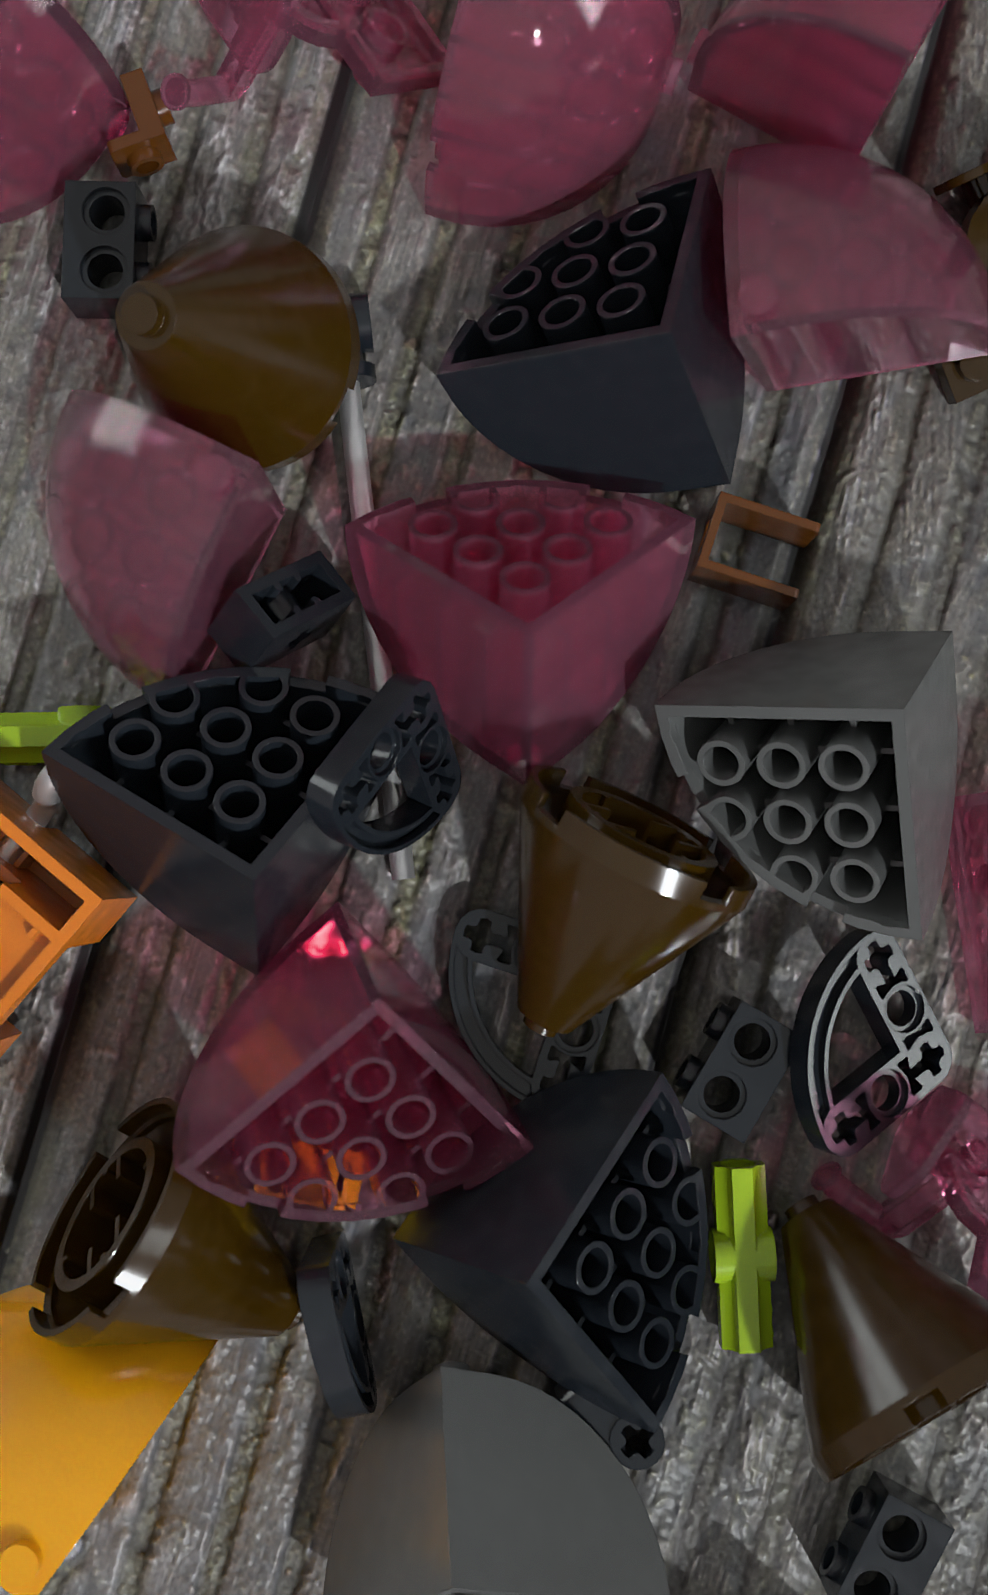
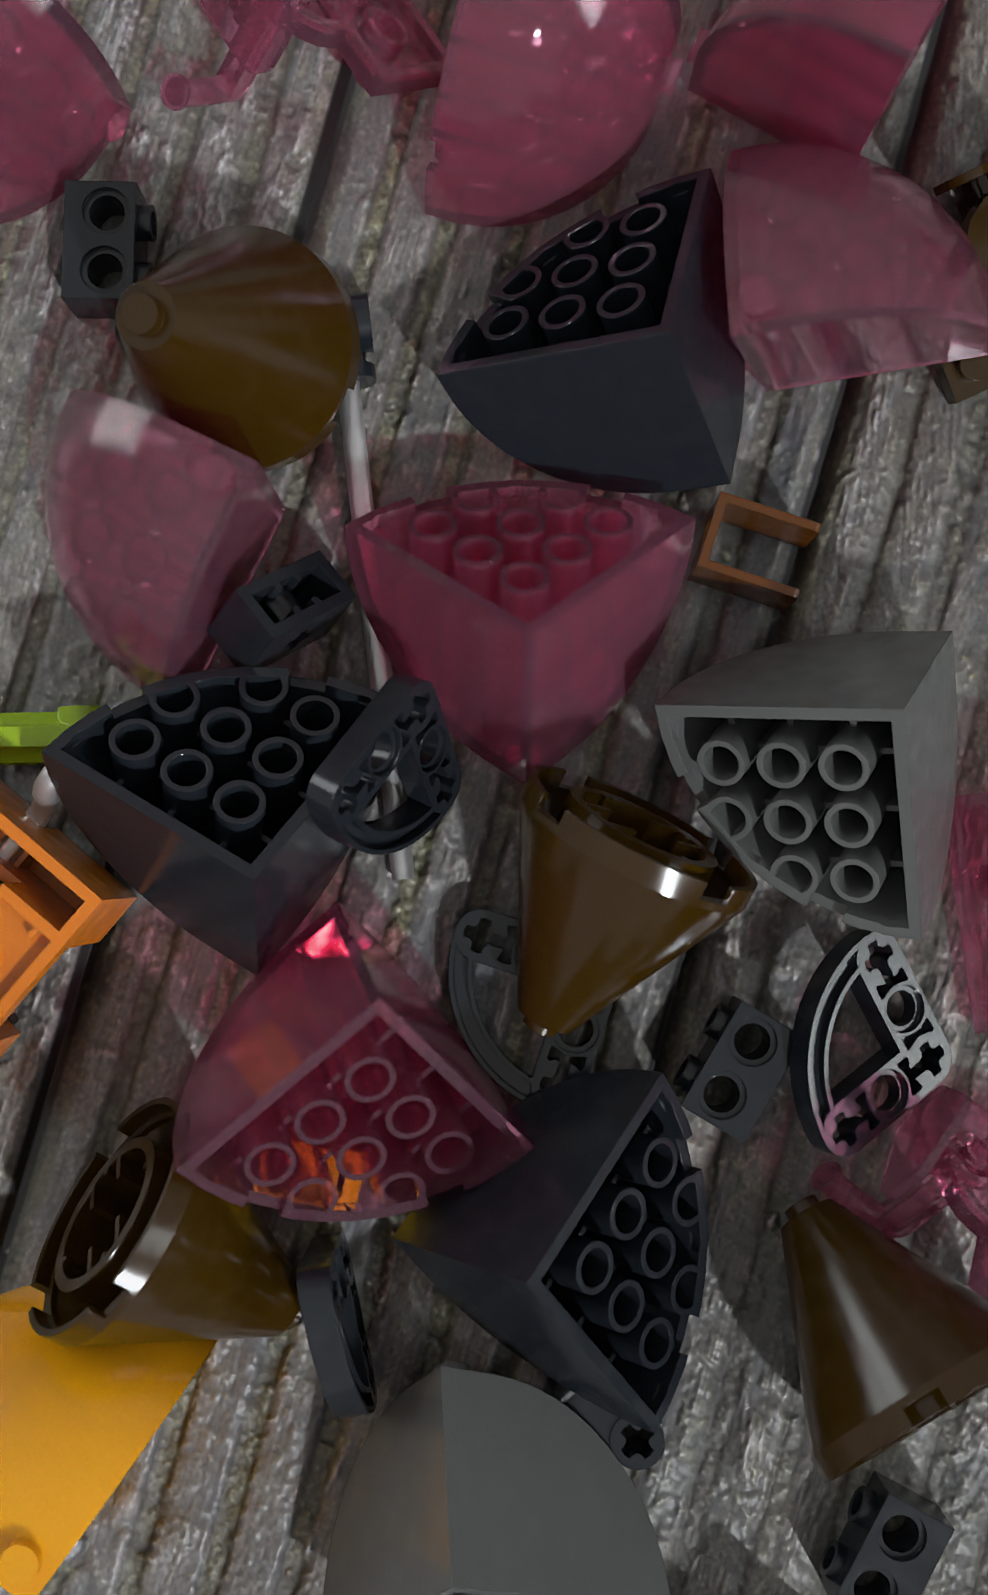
reddish brown bracket [107,68,177,178] -> none
lime piece [708,1158,777,1354] -> none

